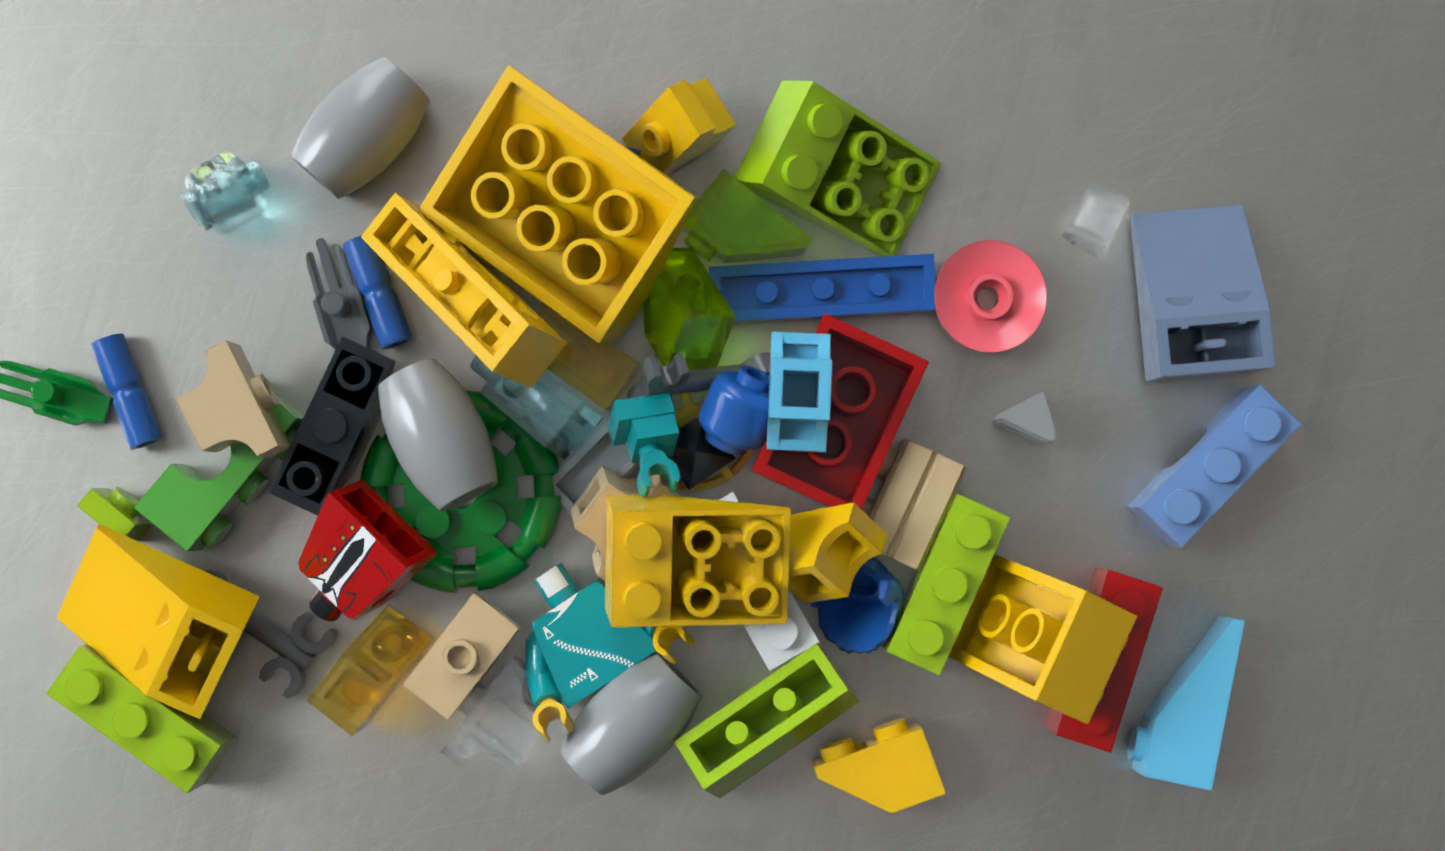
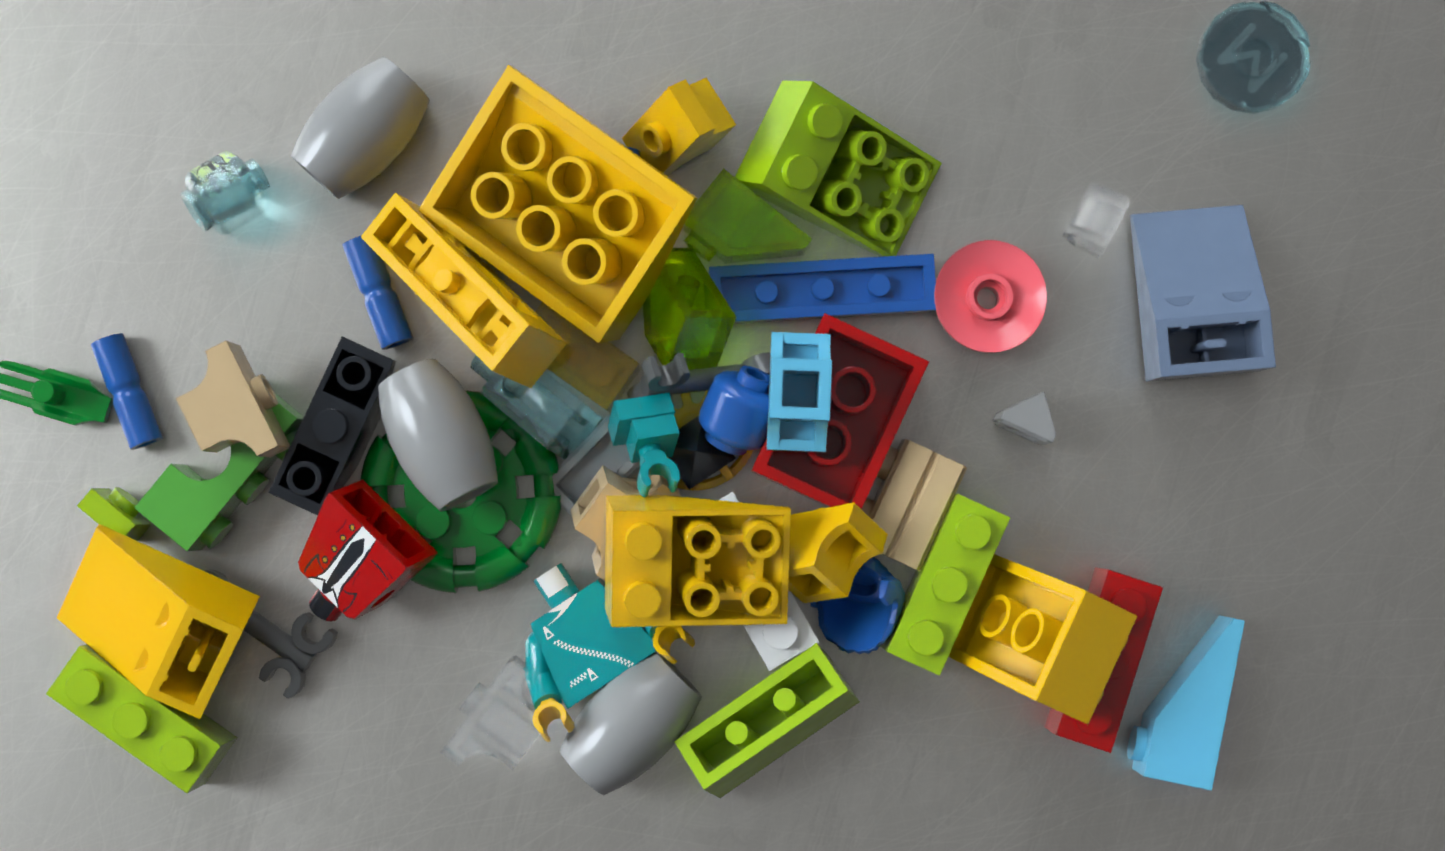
dark grey piece [306,238,371,350] -> none
clear yellow slope [306,604,434,736] -> none
tan brick [402,592,521,720] -> none
yellow slope [811,718,946,813] -> none
medium blue arch [1126,384,1301,548] -> none
none -> clear light blue tile [1196,1,1311,114]

